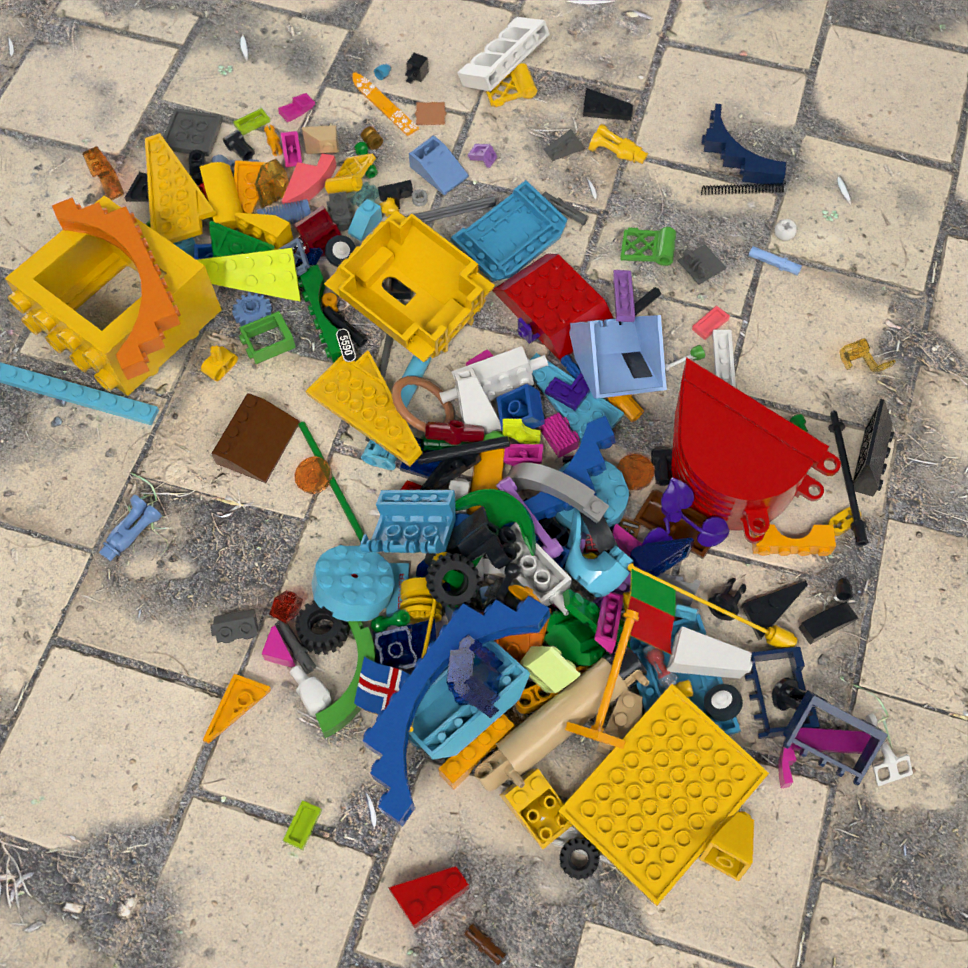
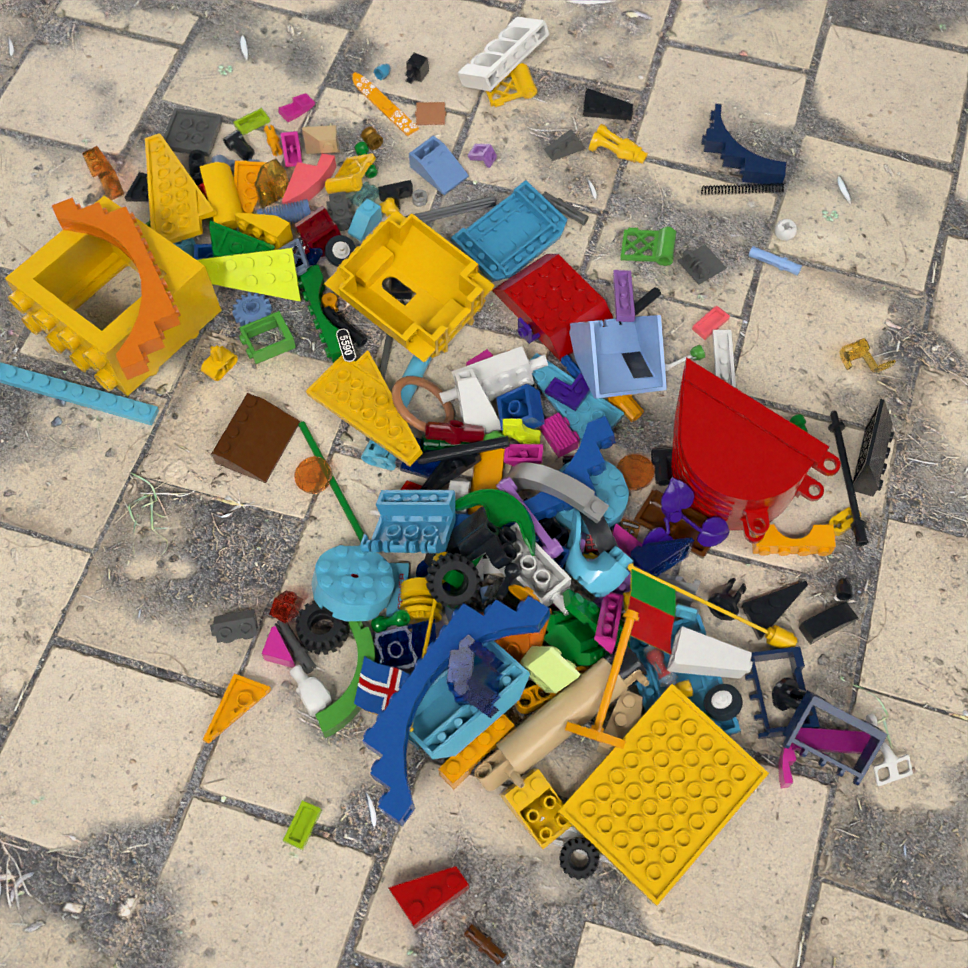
medium blue piece [99,494,162,561] -> none
yellow slope [699,811,754,882] -> none

